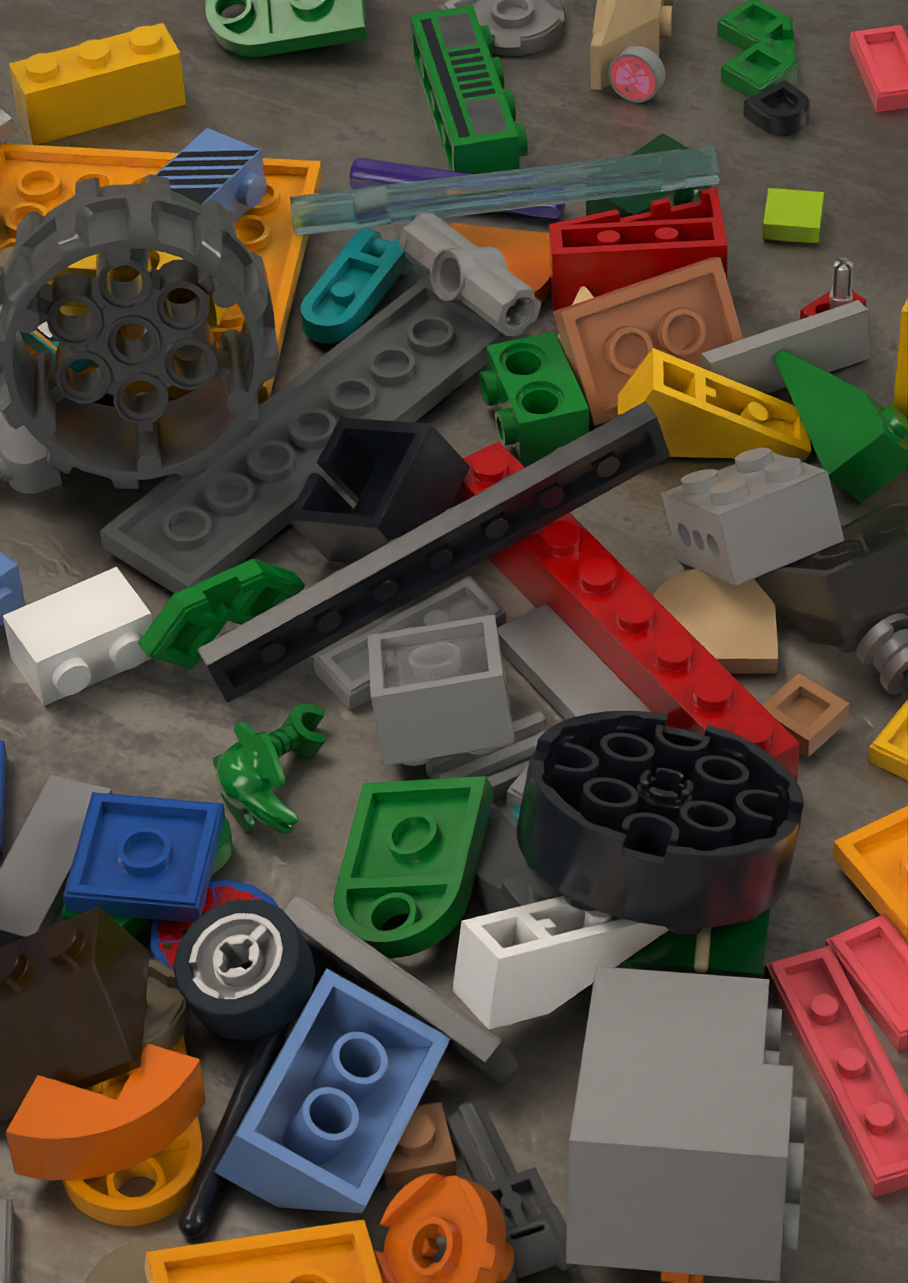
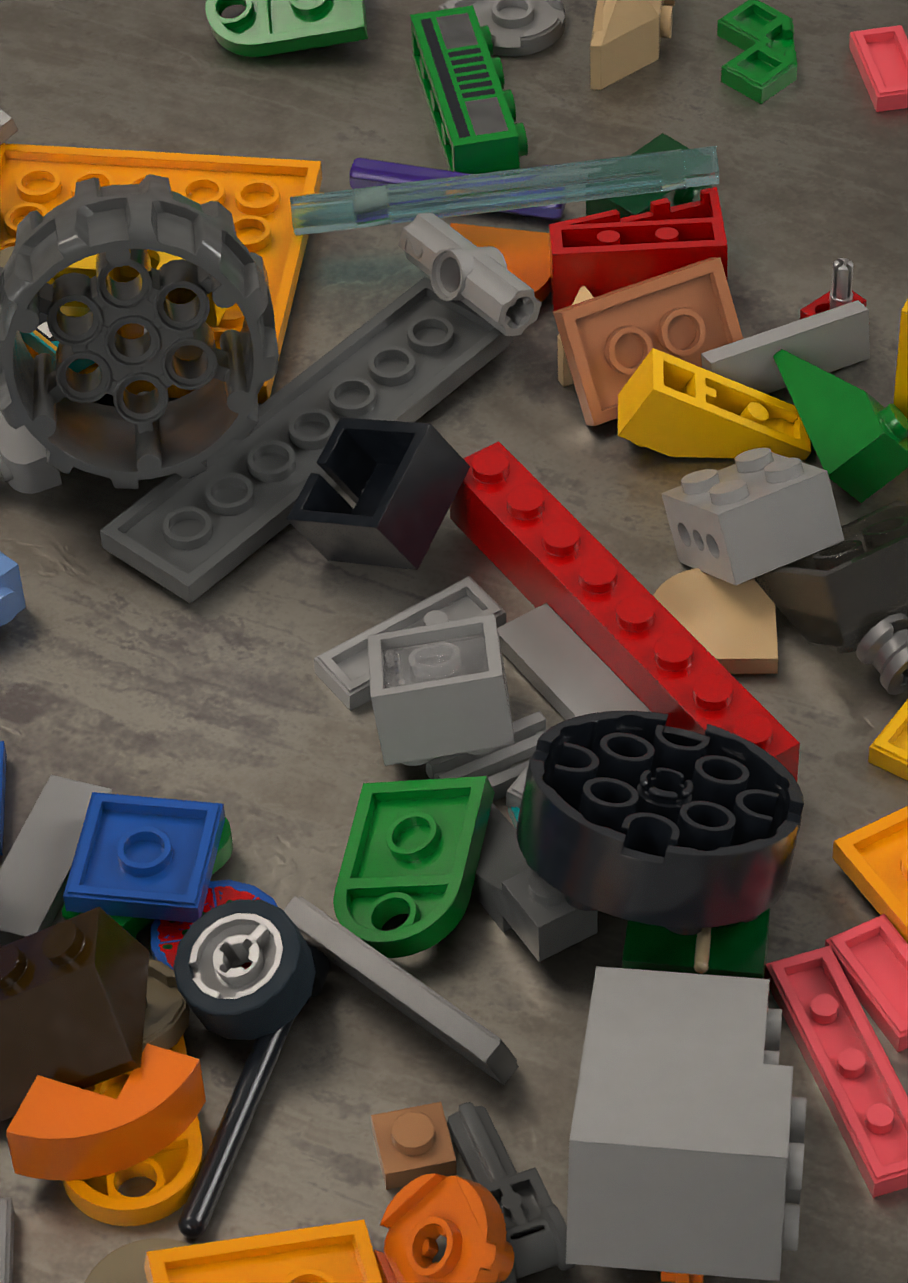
white brick [3,567,153,706] -> none
yellow brick [9,23,186,145] -> none
green tile [138,559,306,669] -> none
medium blue brick [155,128,266,223] -> none
black plate [197,401,671,702] -> none
green piece [213,703,325,834] -> none
medium blue slope [214,969,451,1213] -> none
teal plate [300,227,414,344] -> none
white slope [452,896,668,1030] -> none
green brick [479,331,589,467] -> none
tile [608,45,666,103] -> none
black tile [743,80,810,136] -> none
lime tile [762,188,824,244] -> none
medium nougat plate [762,672,850,758] -> none

